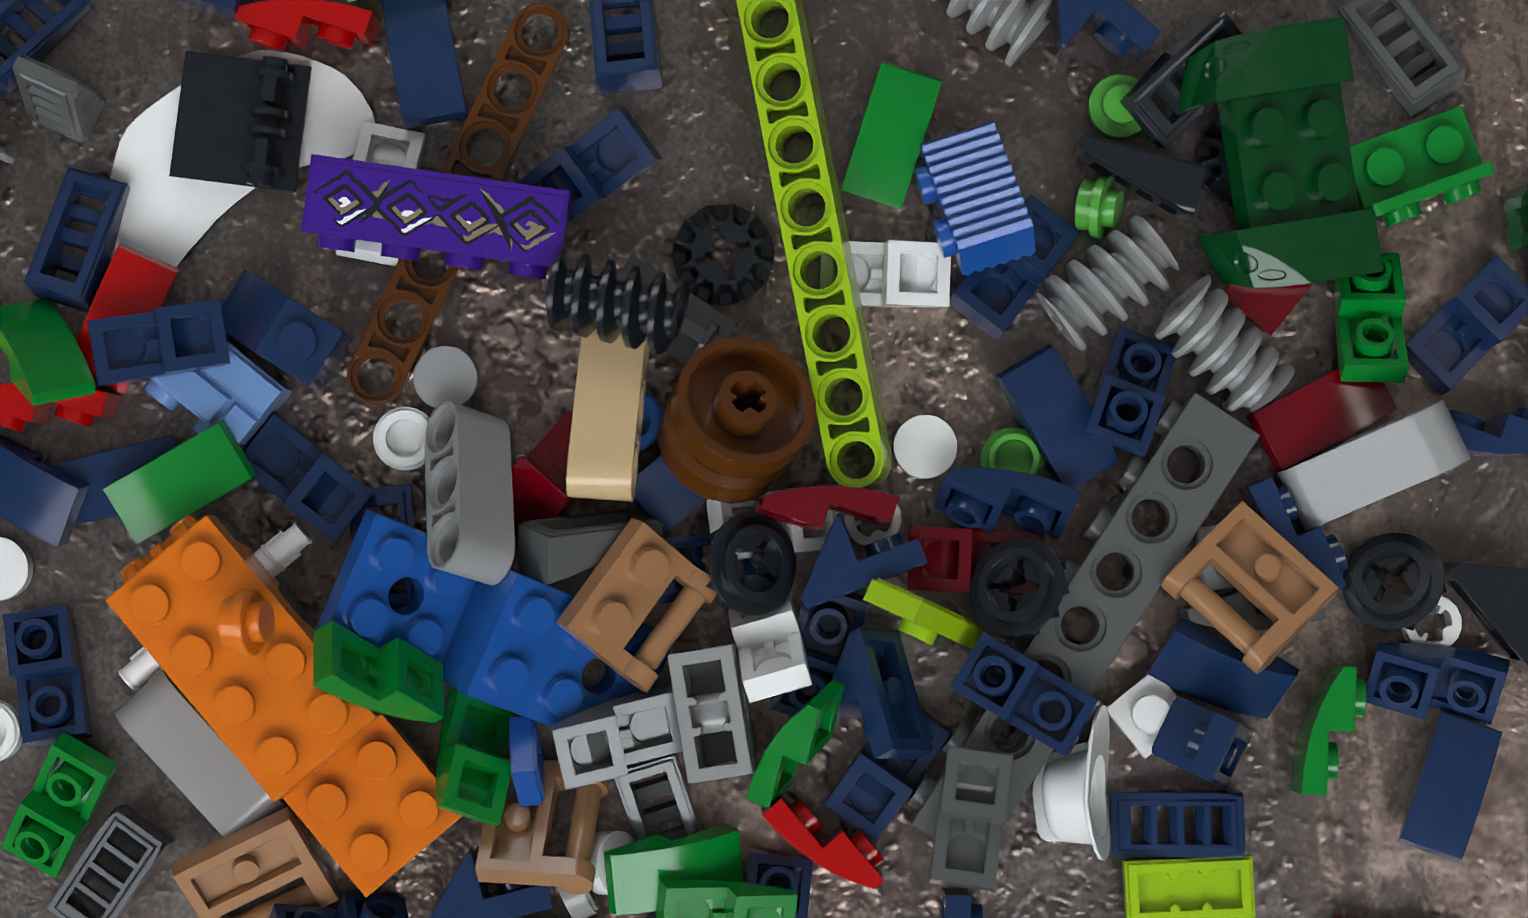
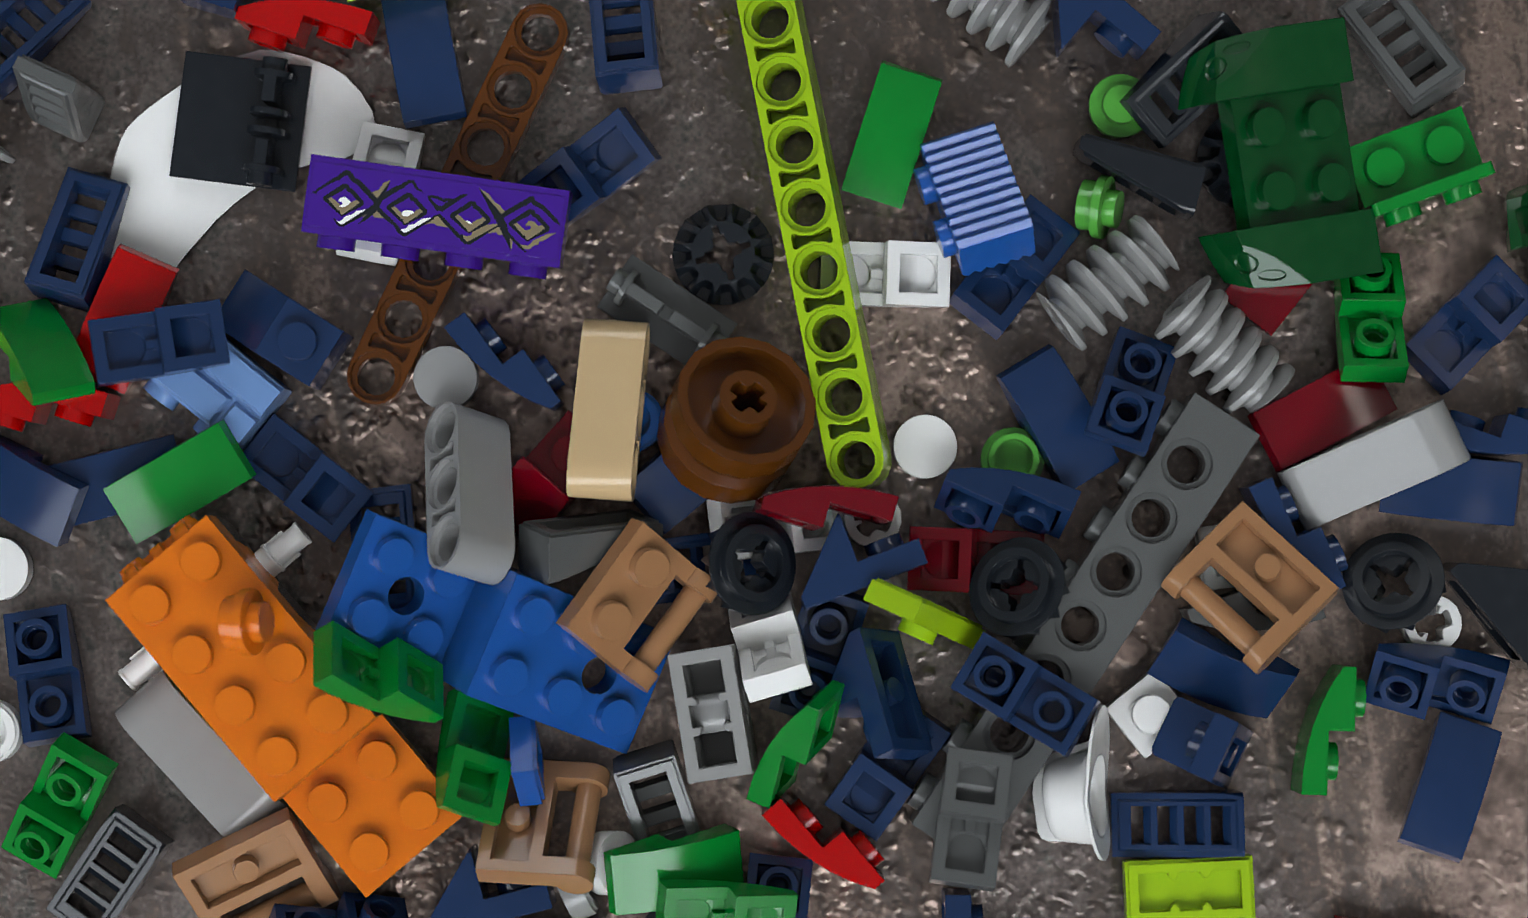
white tile [373,407,430,471] -> none
black piece [546,249,691,355] -> none
slope [551,683,683,790] -> none
none -> dark blue slope [444,312,566,411]
none -> dark blue slope [1379,455,1523,526]

